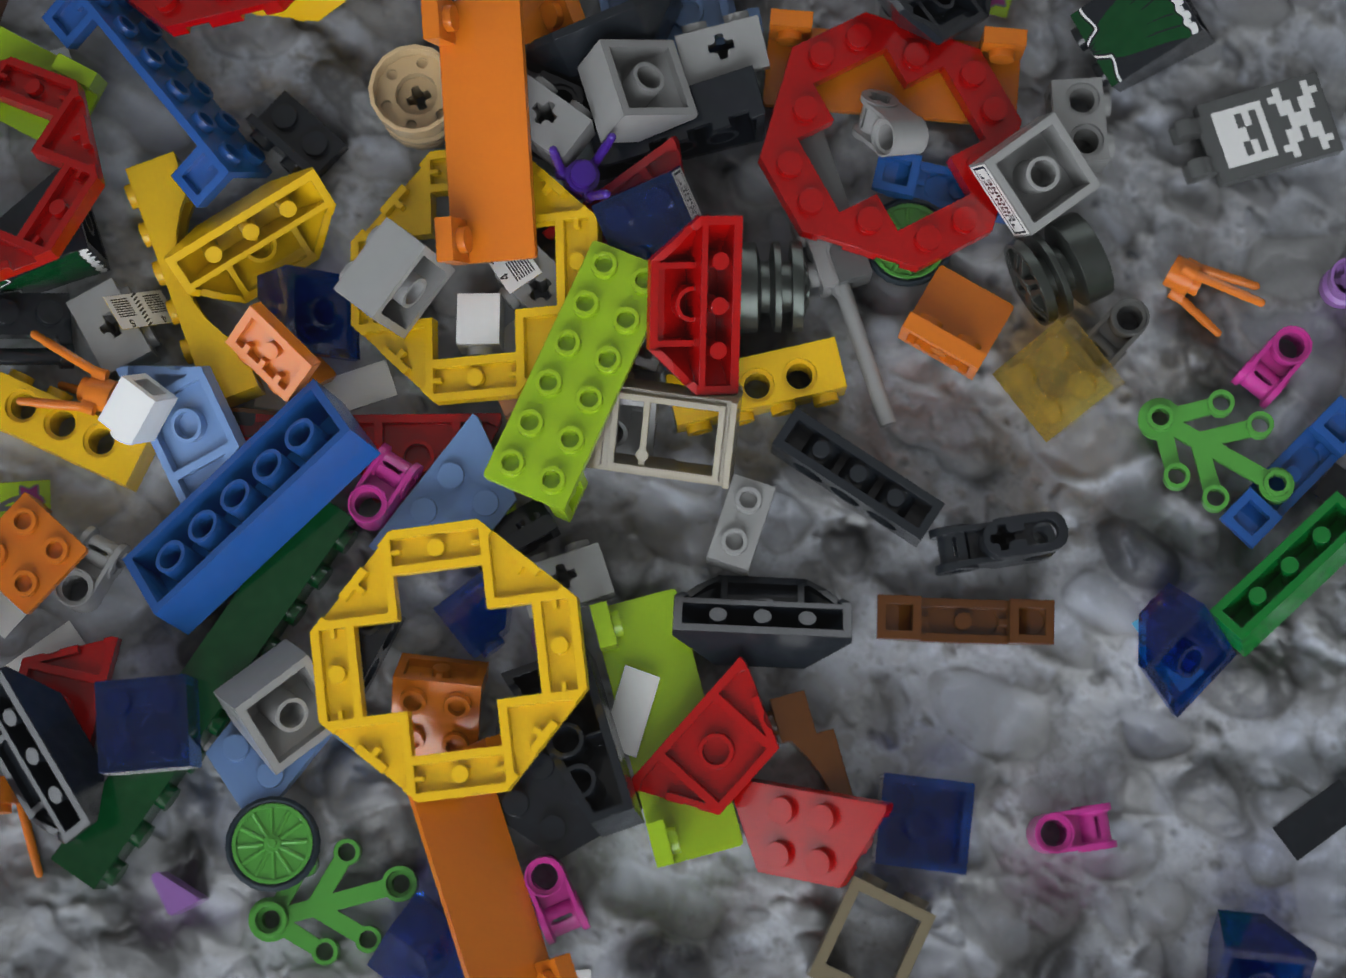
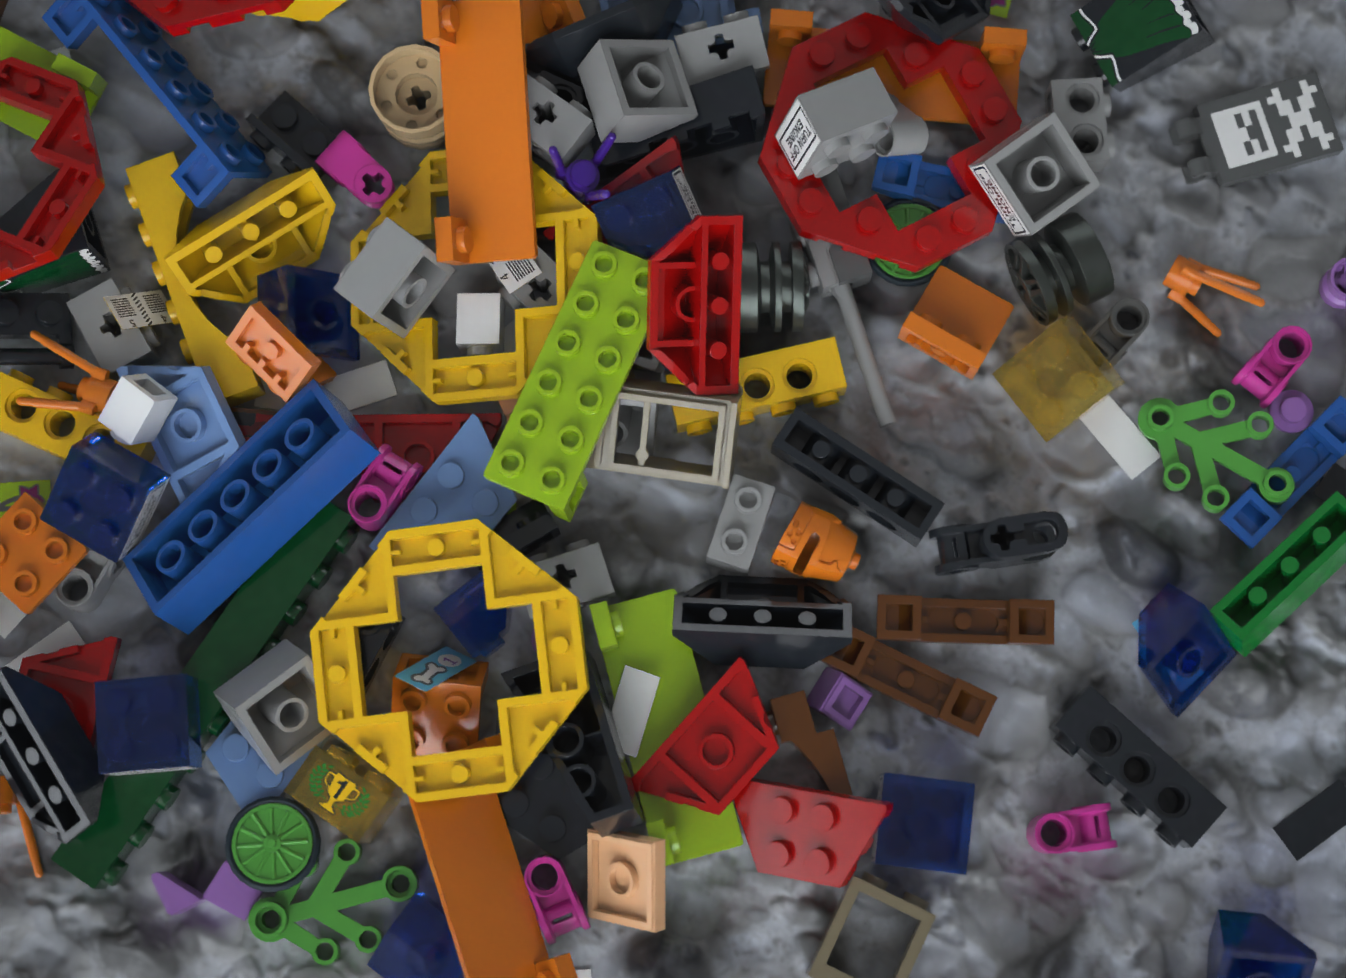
none -> clear blue brick [39,431,171,563]
none -> medium lavender slope [203,859,263,921]
none -> clear yellow brick [284,744,402,843]
none -> dark pink piece [314,130,395,209]
none -> medium azure sticker [394,646,477,692]
none -> light nougat tile [587,827,665,933]
none -> orange helmet [771,501,861,582]
none -> light grey brick [774,67,898,180]
none -> medium lavender slope [807,667,873,731]
none -> reddish brown slope [820,626,997,738]
none -> black brick [1048,685,1227,848]
none -> white sticker [1079,394,1161,480]
none -> medium lavender plate [1269,390,1314,433]

